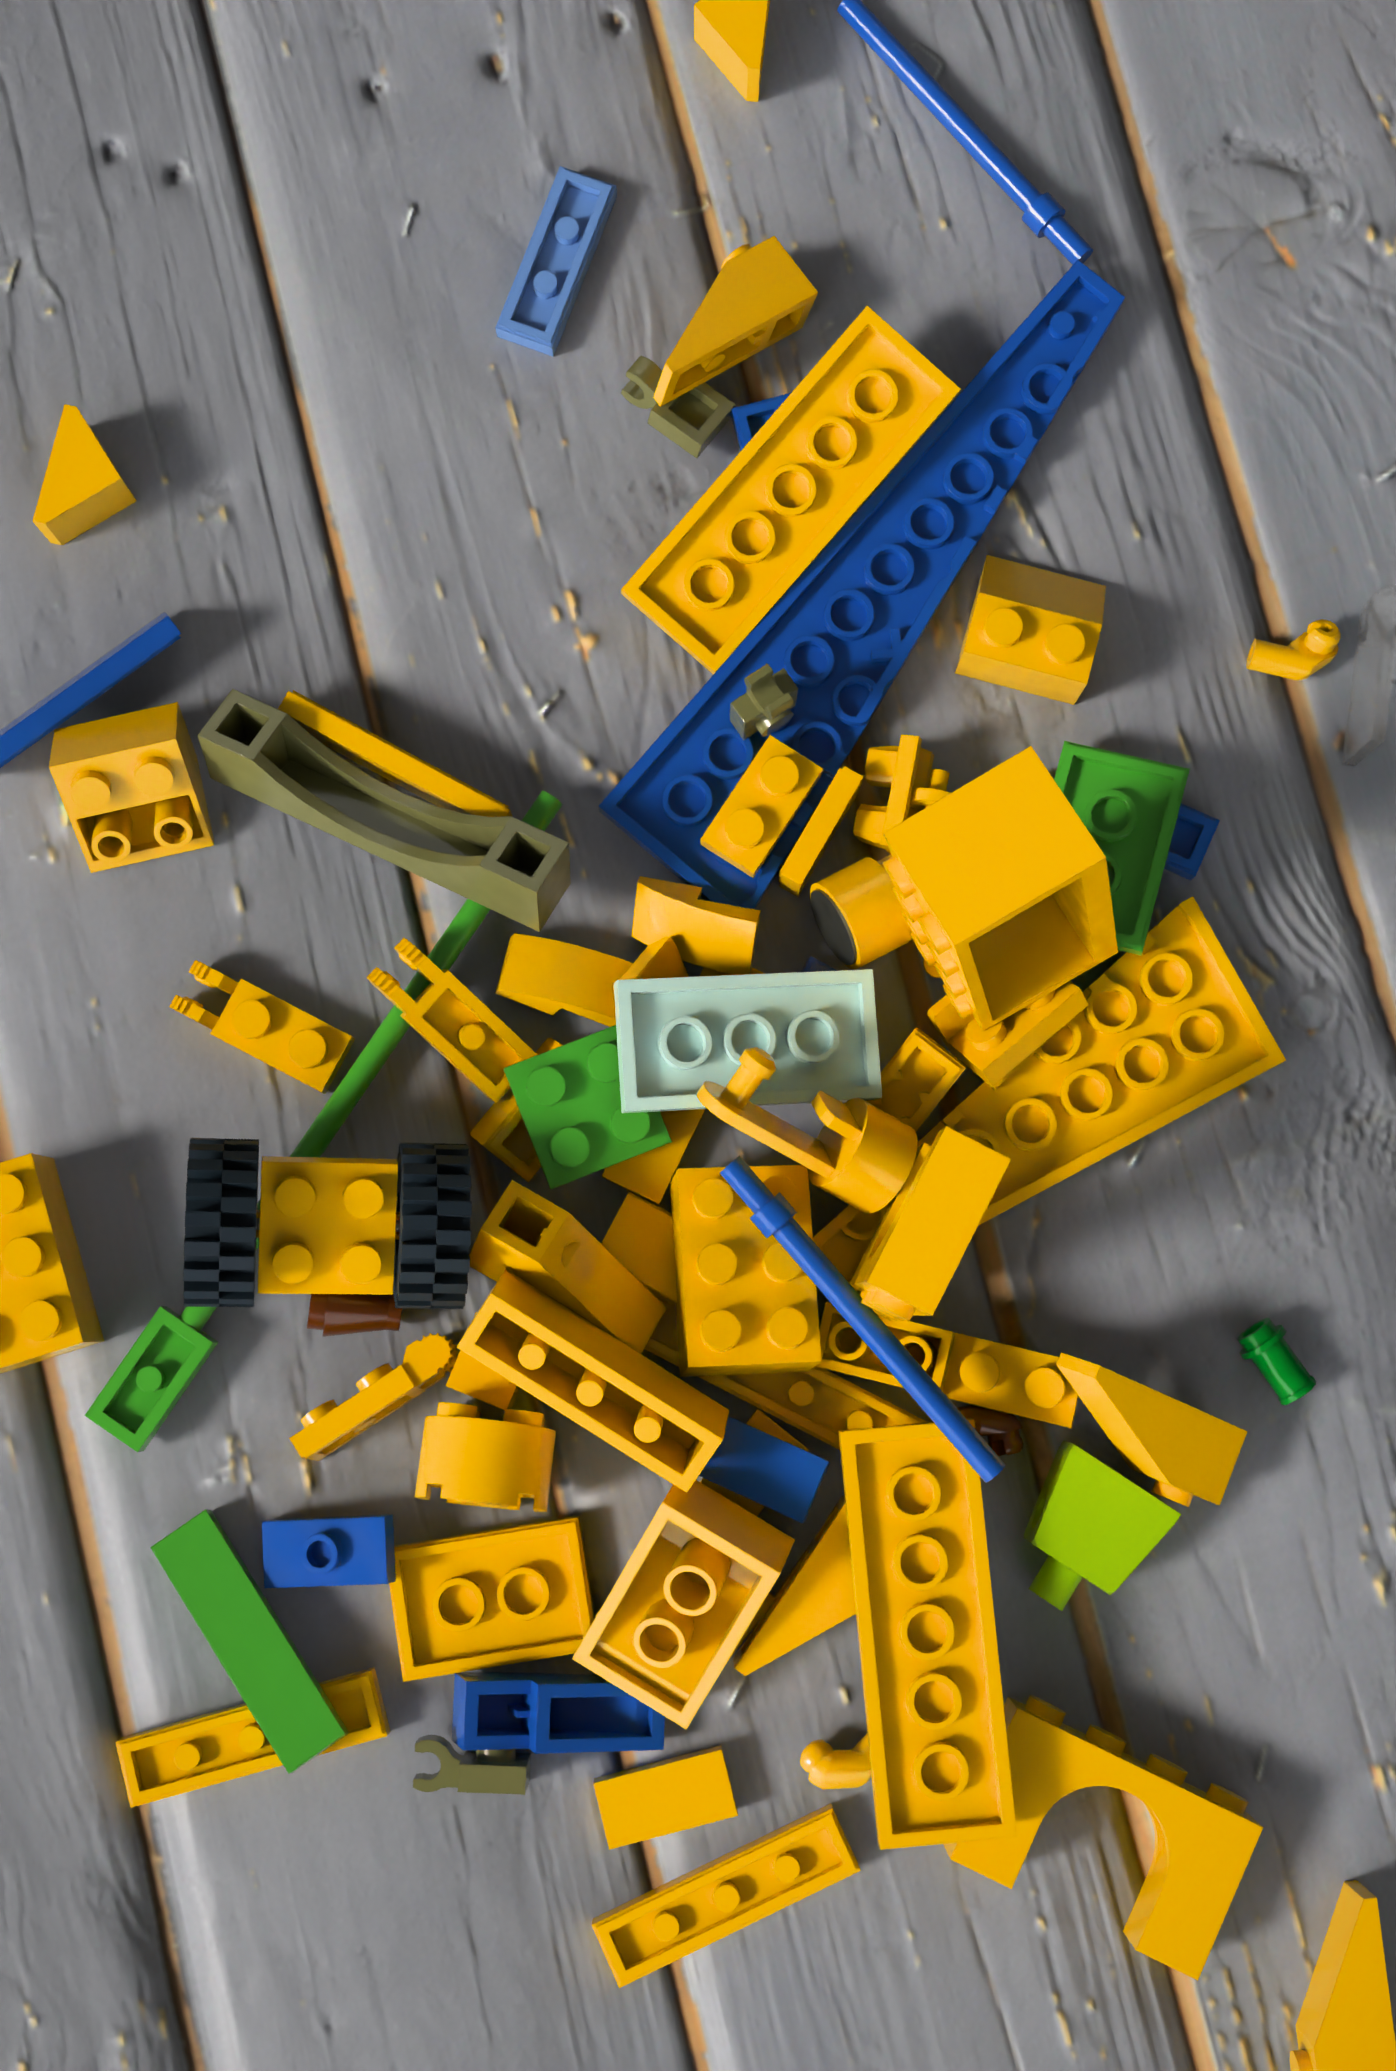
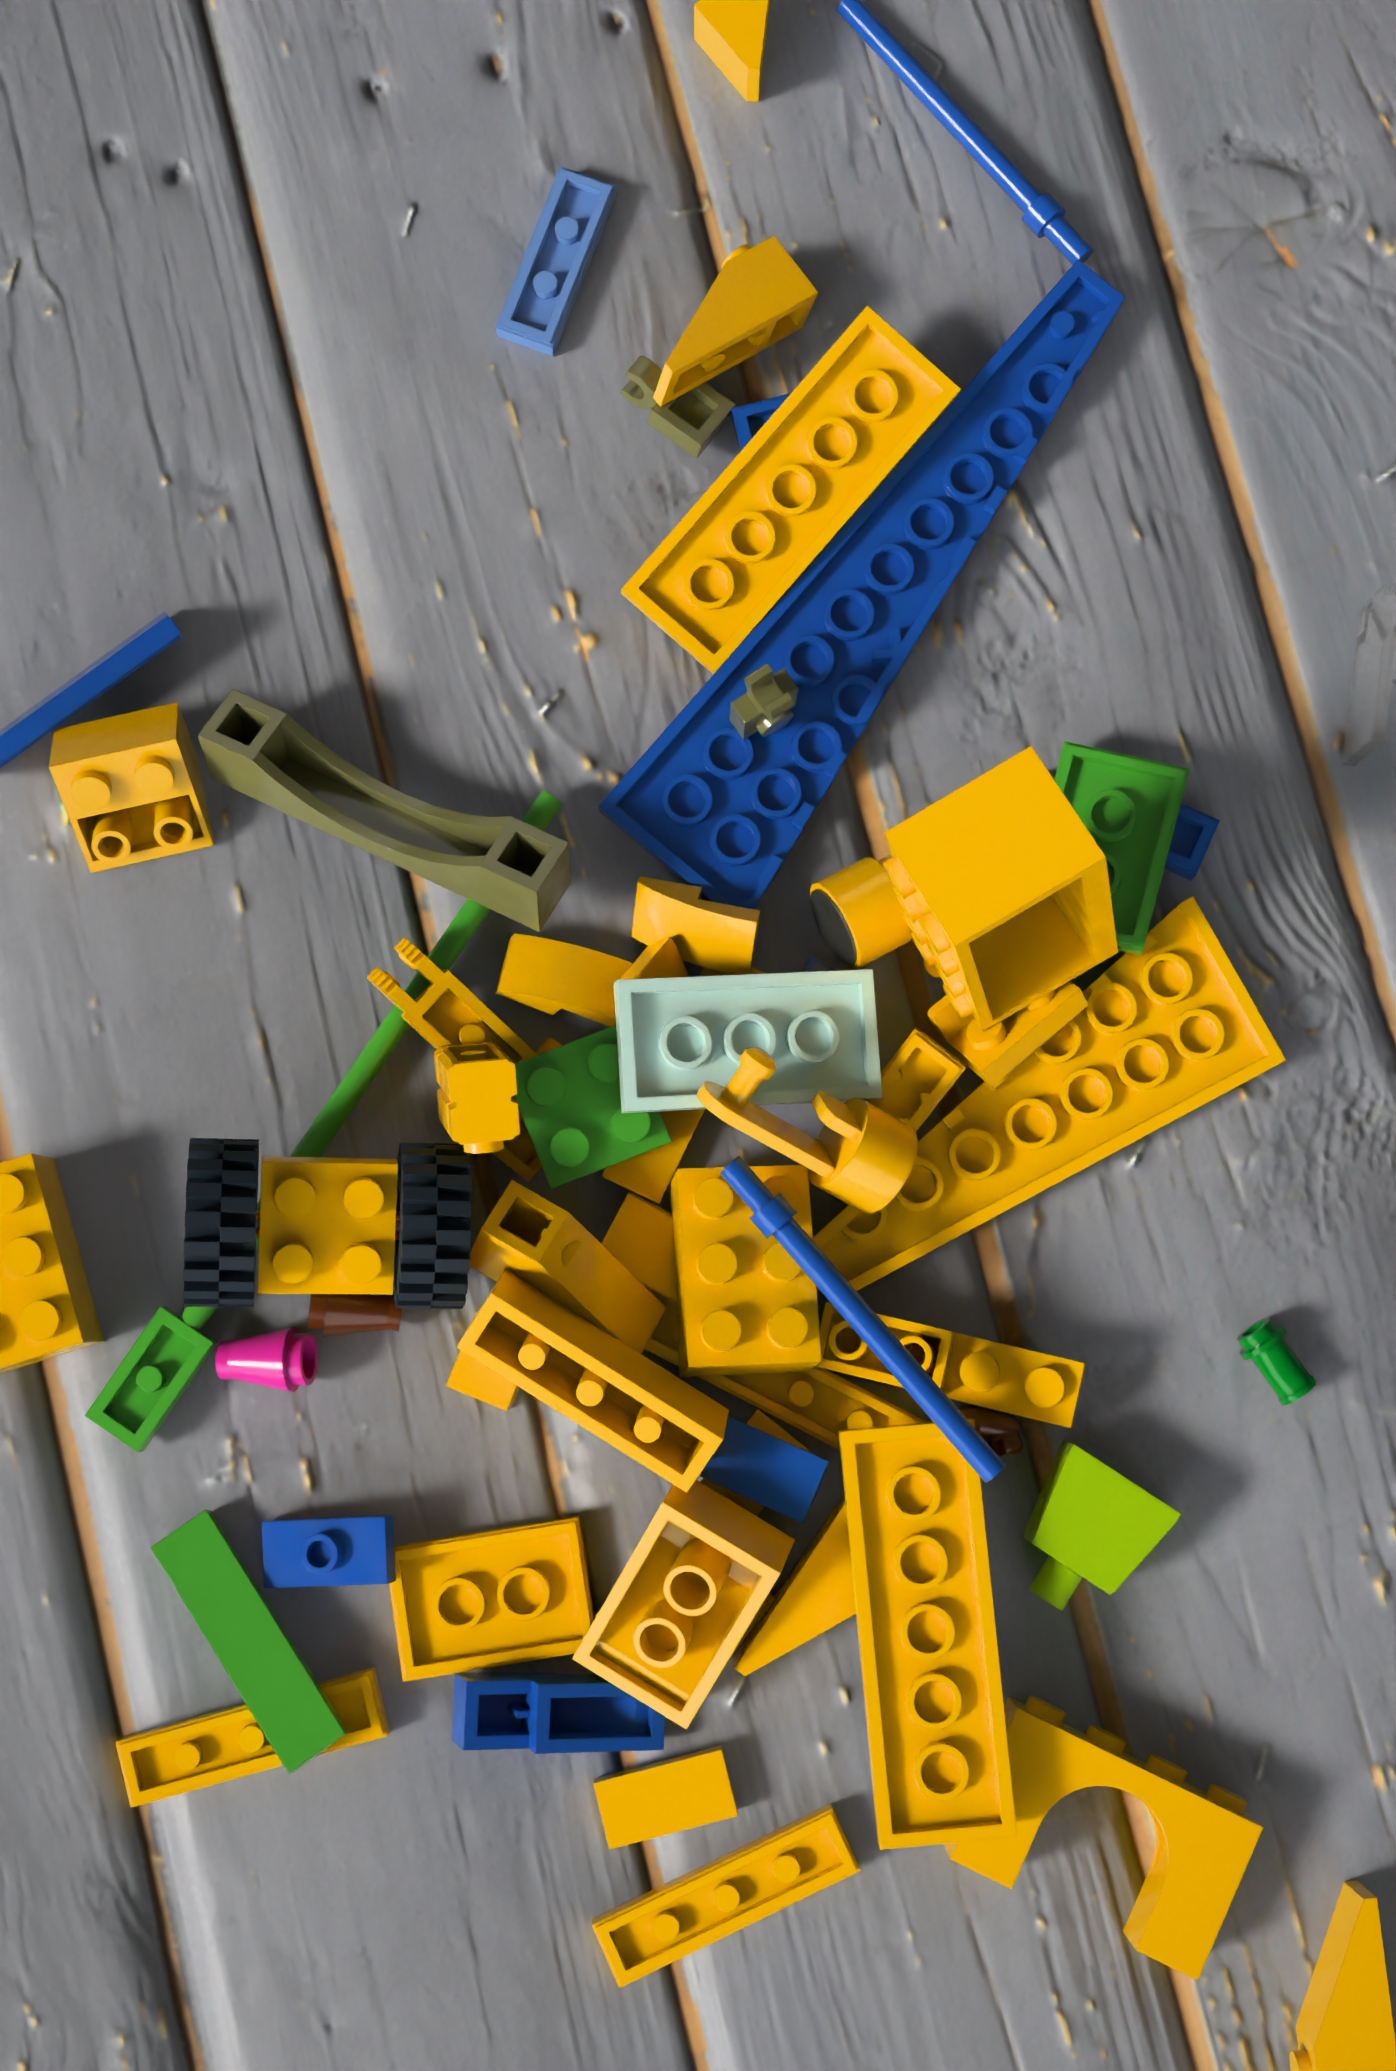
yellow slope [33,404,137,546] -> none
yellow hinge [169,960,355,1094] -> none
yellow tile [278,690,513,817] -> none
yellow hinge [289,1333,459,1461] -> none
olive plate [413,1735,531,1795] -> none
yellow brick [415,1402,556,1512] -> none
yellow plate [700,735,823,878] -> none
yellow tile [778,766,864,897] -> none
yellow arm [800,1734,872,1790] -> none
yellow arch [849,1126,1011,1322] -> none
yellow hips [853,734,951,854] -> none
yellow slope [955,555,1106,705] -> none
yellow slope [1056,1352,1248,1507] -> none
yellow arm [1246,619,1341,681] -> none
none -> dark pink cone [215,1327,318,1392]
none -> yellow brick [434,1042,520,1154]

